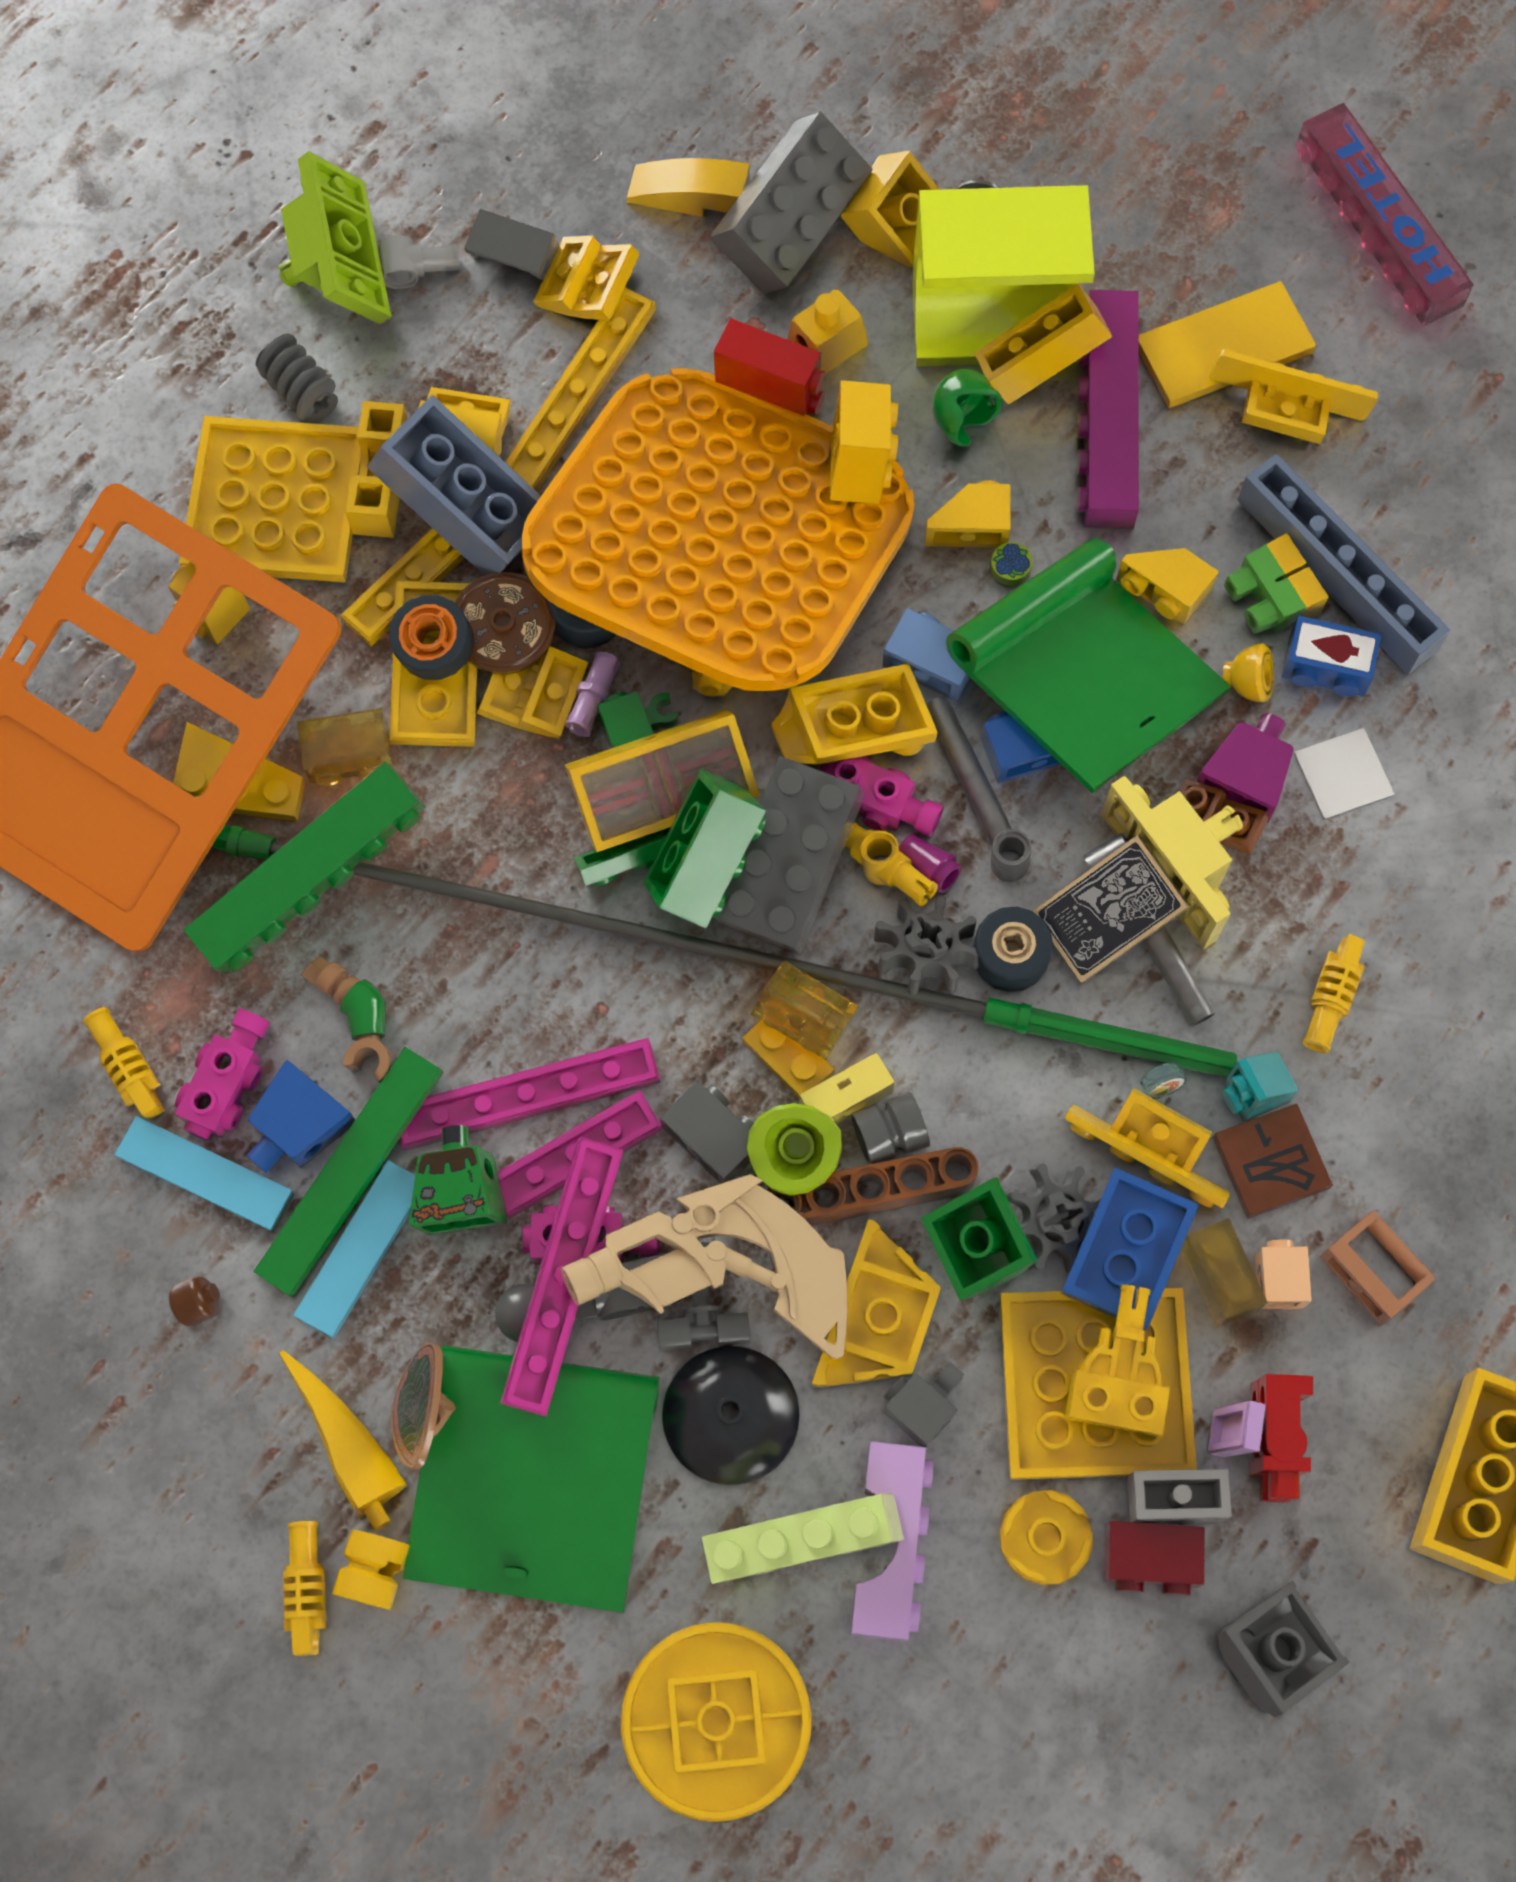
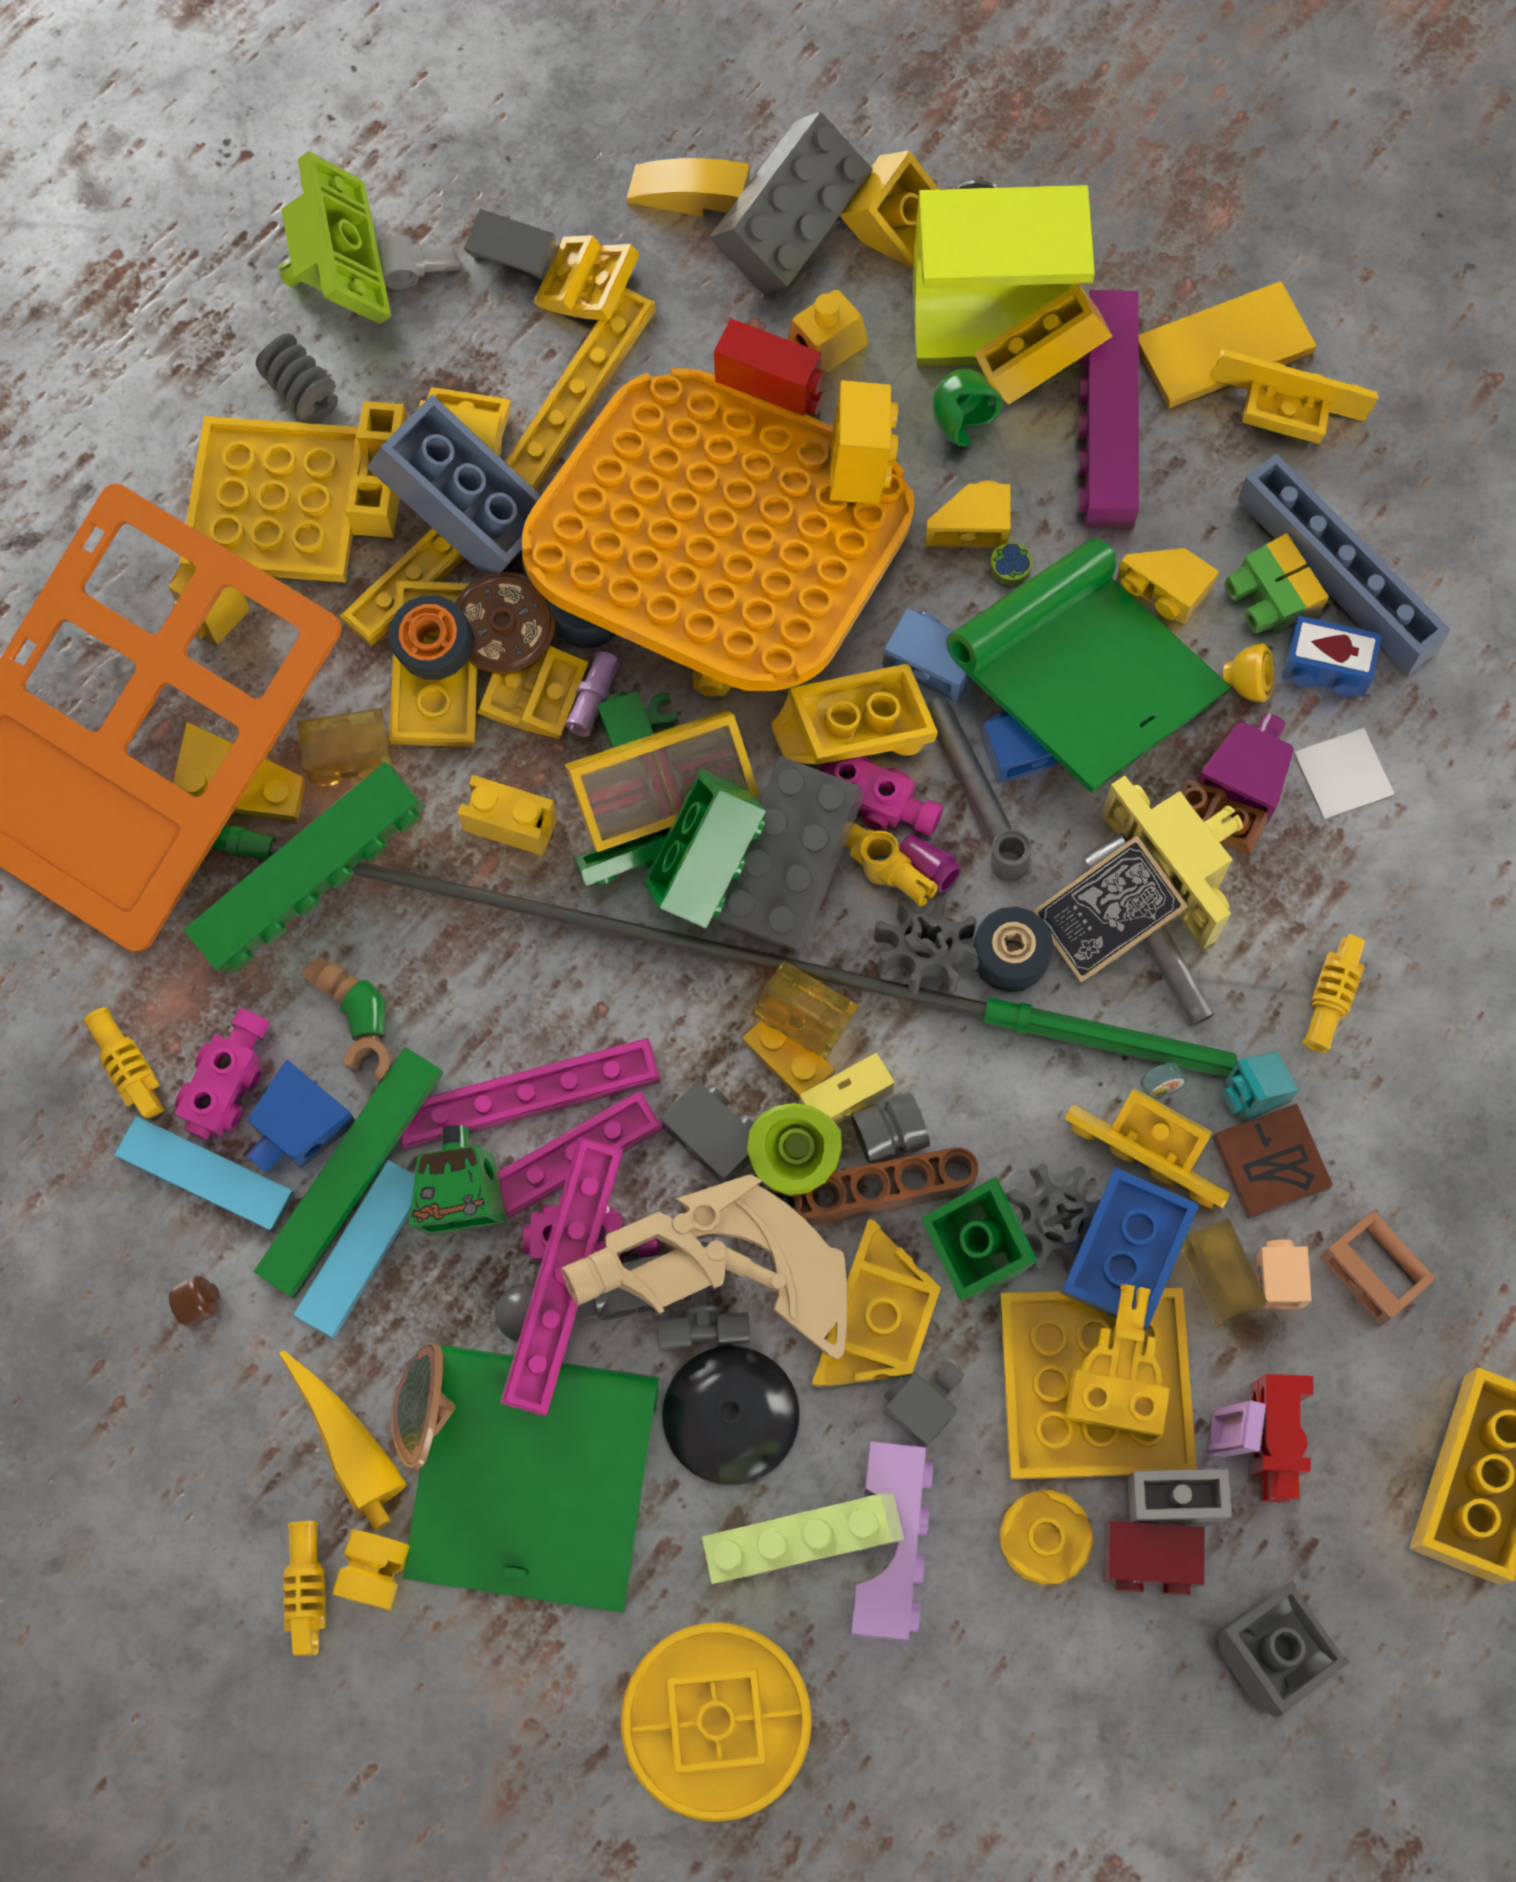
clear pink brick [1296,103,1474,327] -> none
none -> yellow brick [457,775,558,856]

